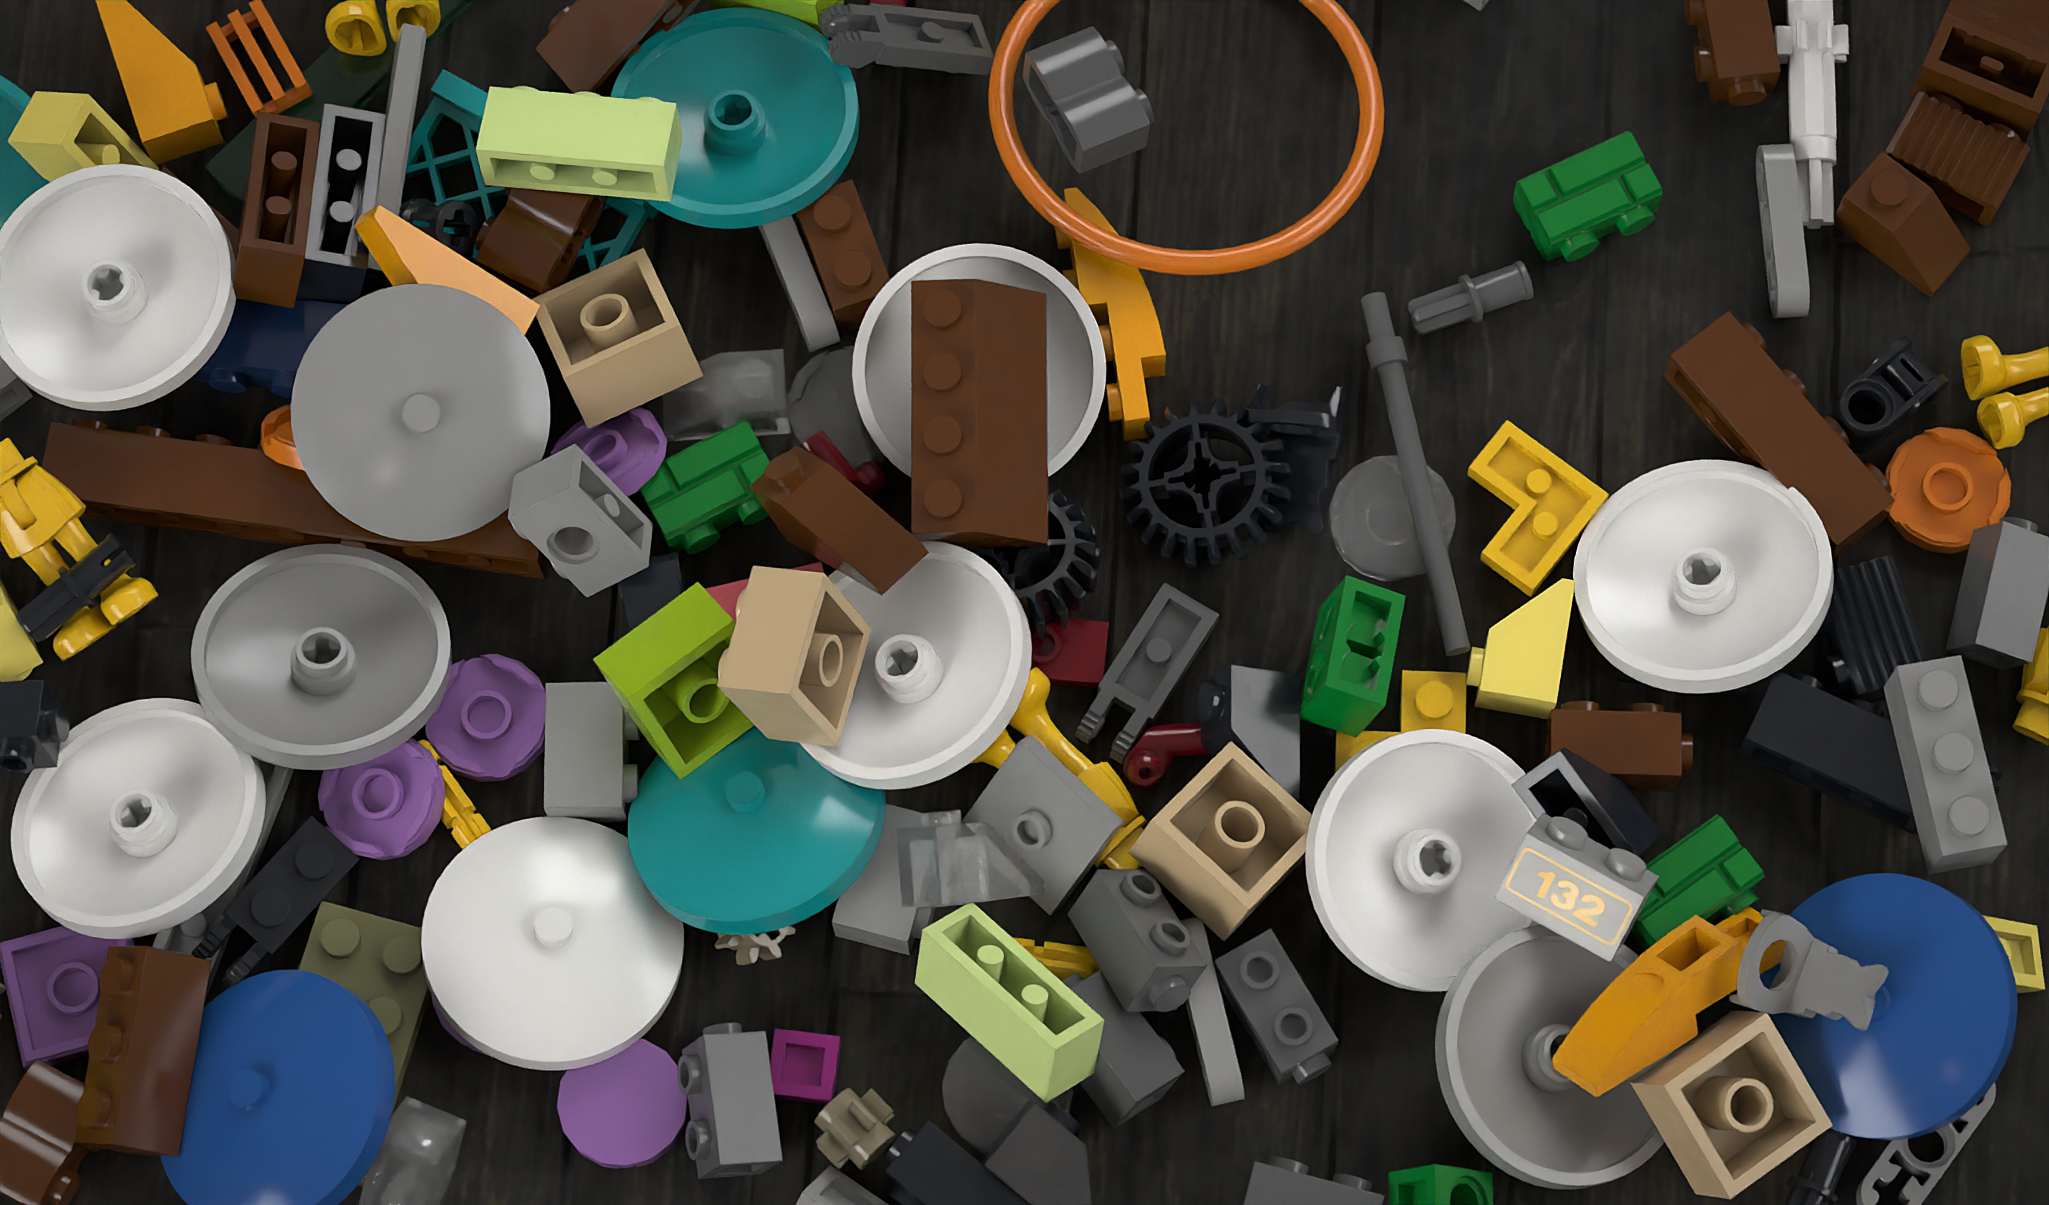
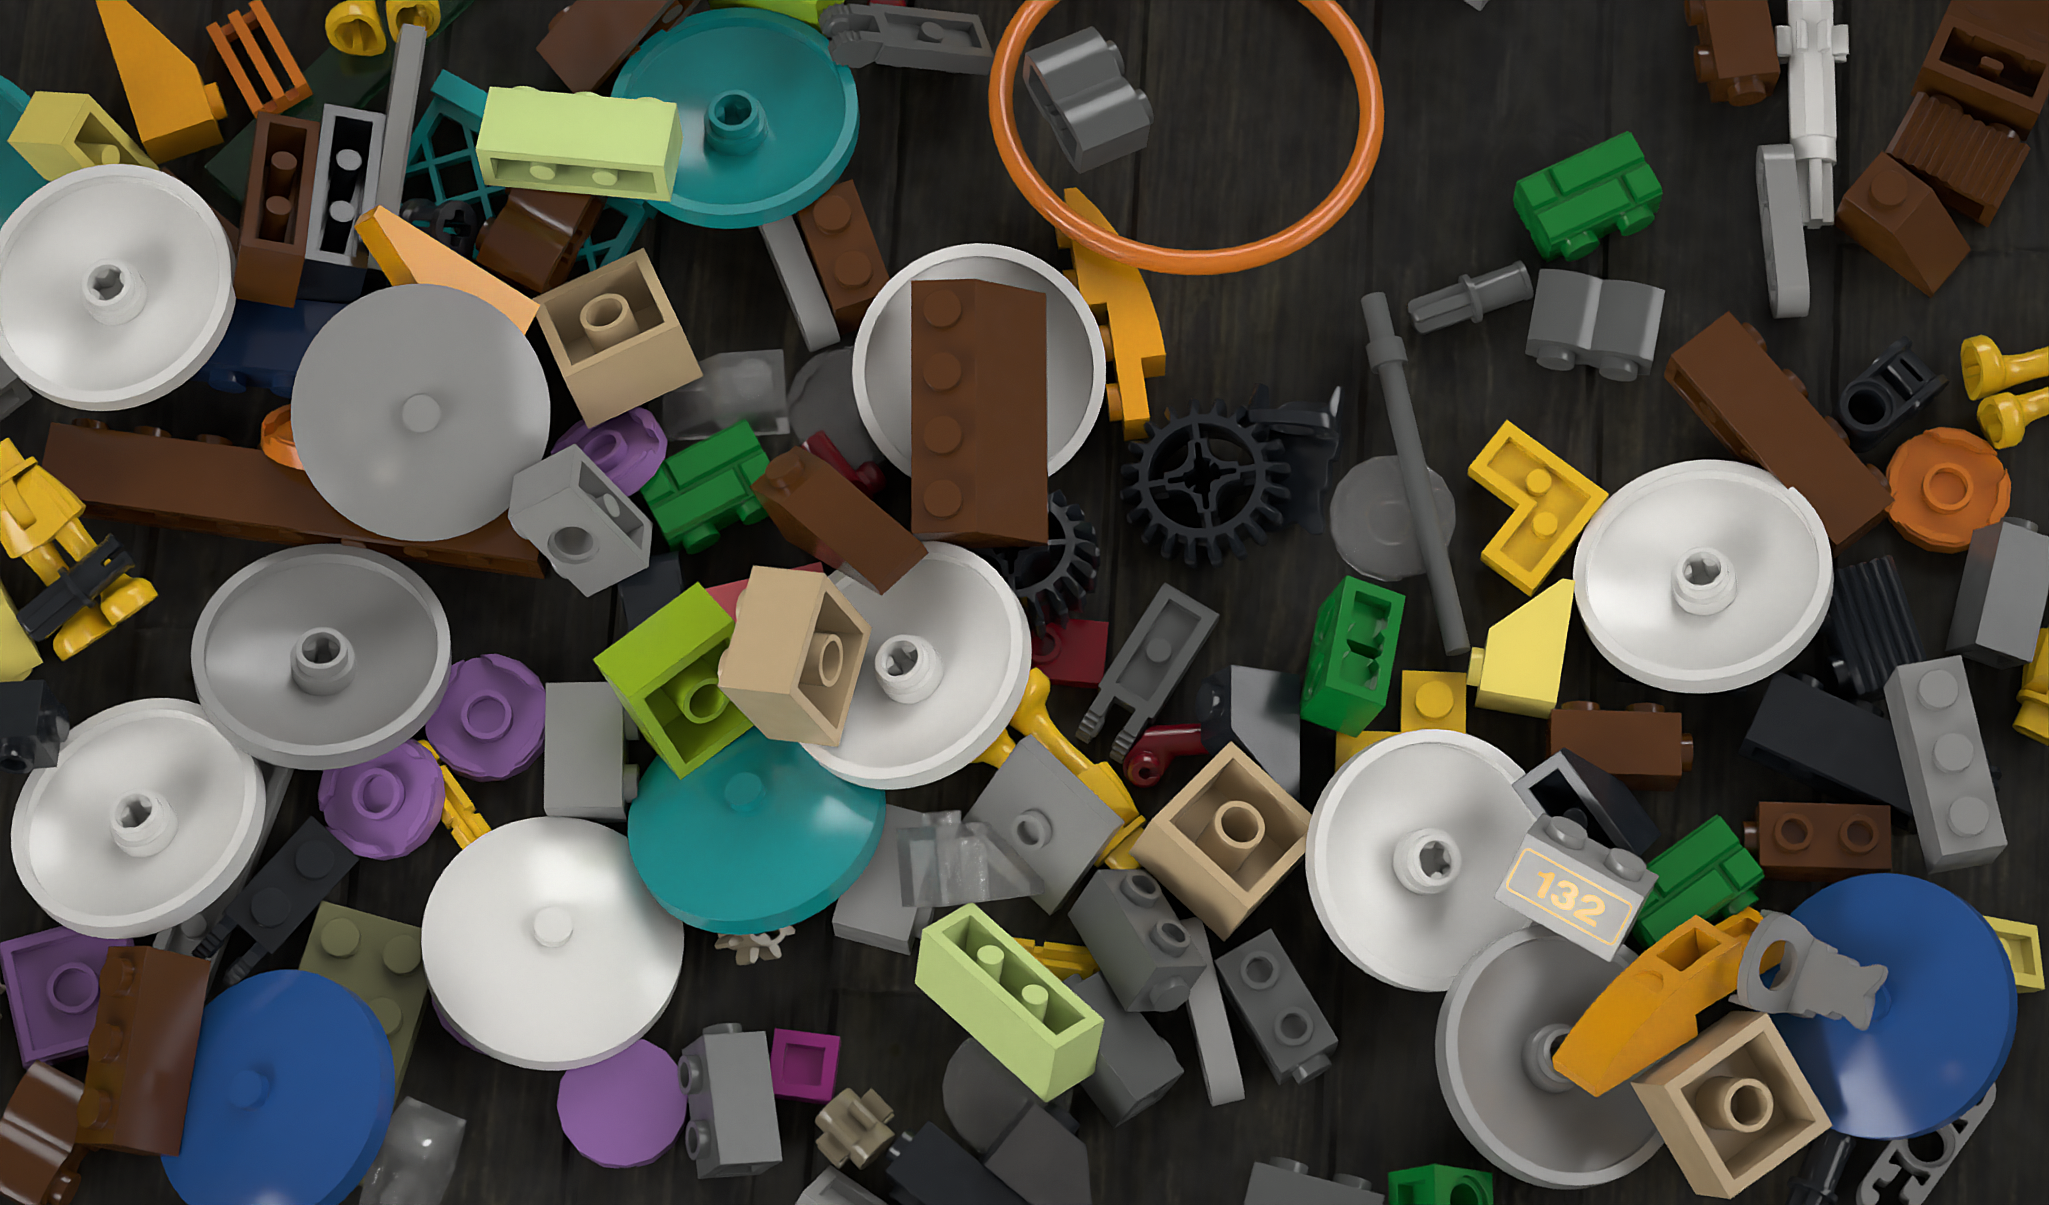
none -> dark grey brick [1525,269,1665,381]
none -> reddish brown brick [1740,802,1892,883]

